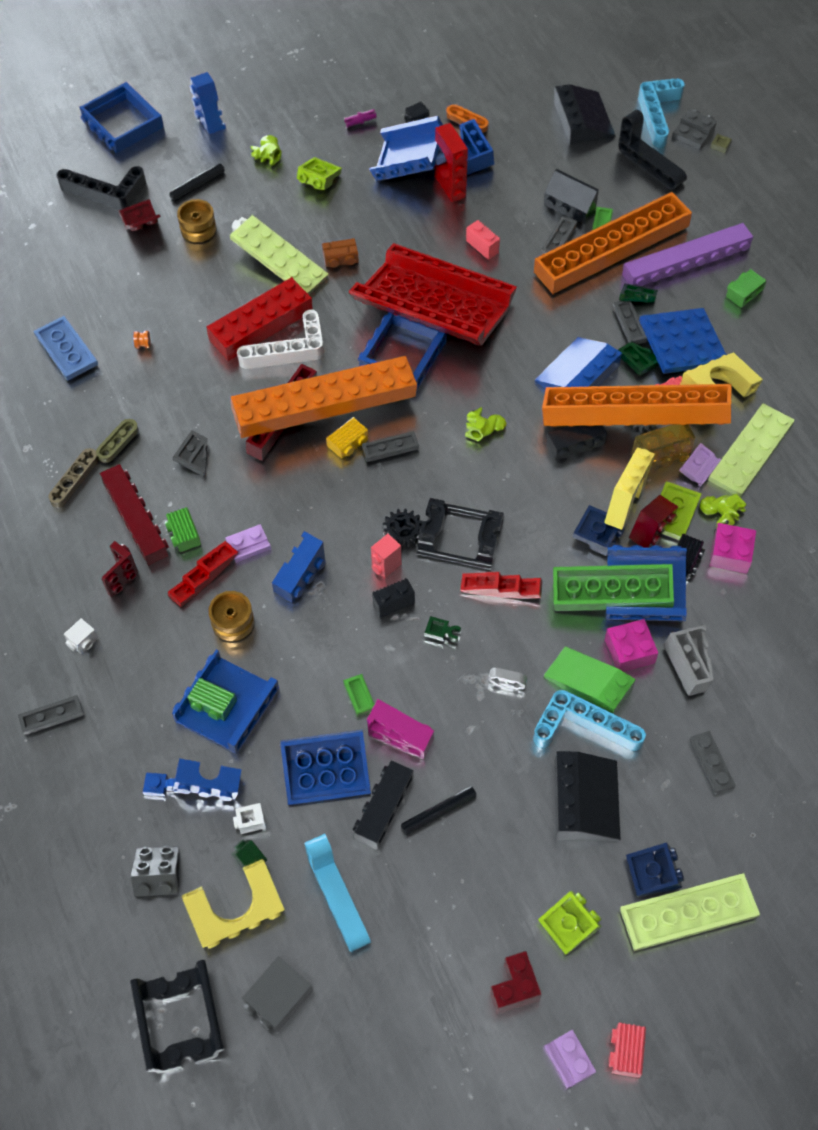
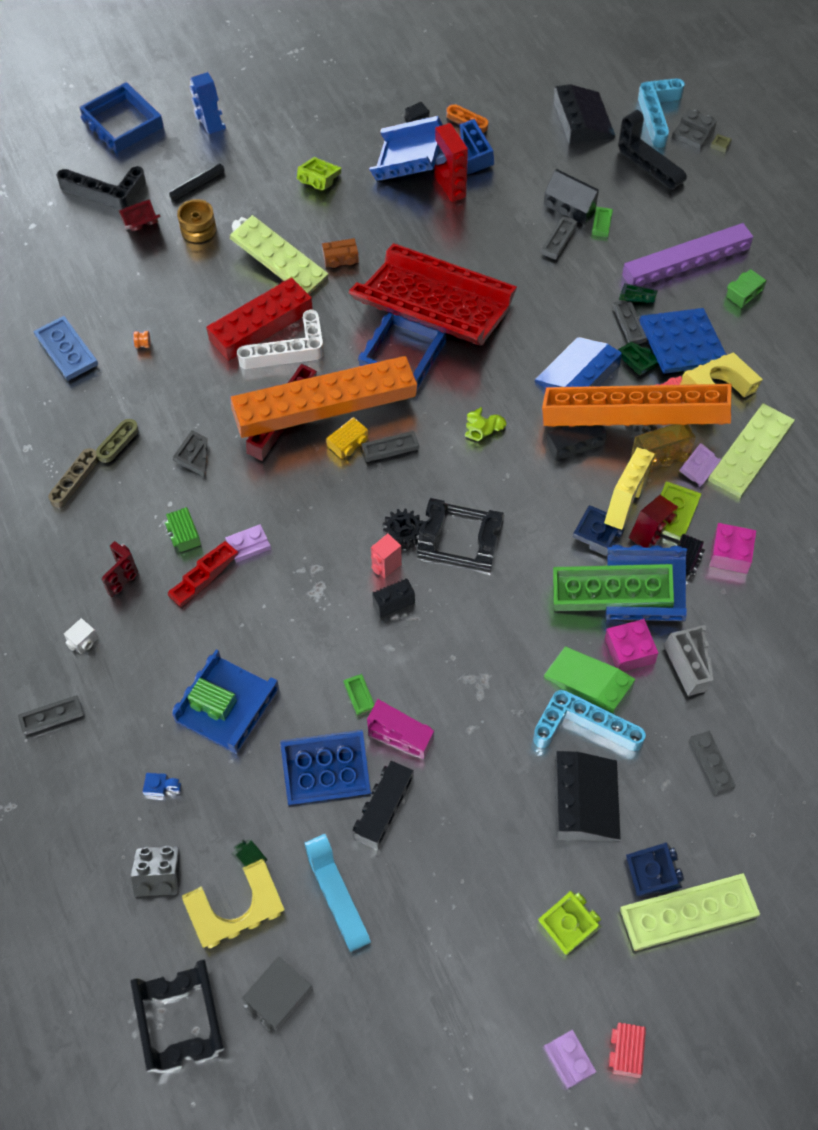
dark red brick [100,464,169,566] -> none
blue arch [173,758,242,801] -> none
pearl gold wheel [208,591,254,641] -> none
white brick [233,803,266,834] -> none
lime animal [250,135,282,166] -> none
blue wedge [272,531,326,603] -> none
magenta pin [344,108,377,128] -> none
black axle [401,786,477,835] -> none
dark green plate [424,616,461,642] -> none
red slope [460,572,542,599] -> none
coral brick [466,220,500,260] -> none
light grey beam [488,668,527,690] -> none
dark red brick [490,951,542,1014] -> none
orange brick [534,192,692,294] -> none
lime animal [699,494,746,527] -> none

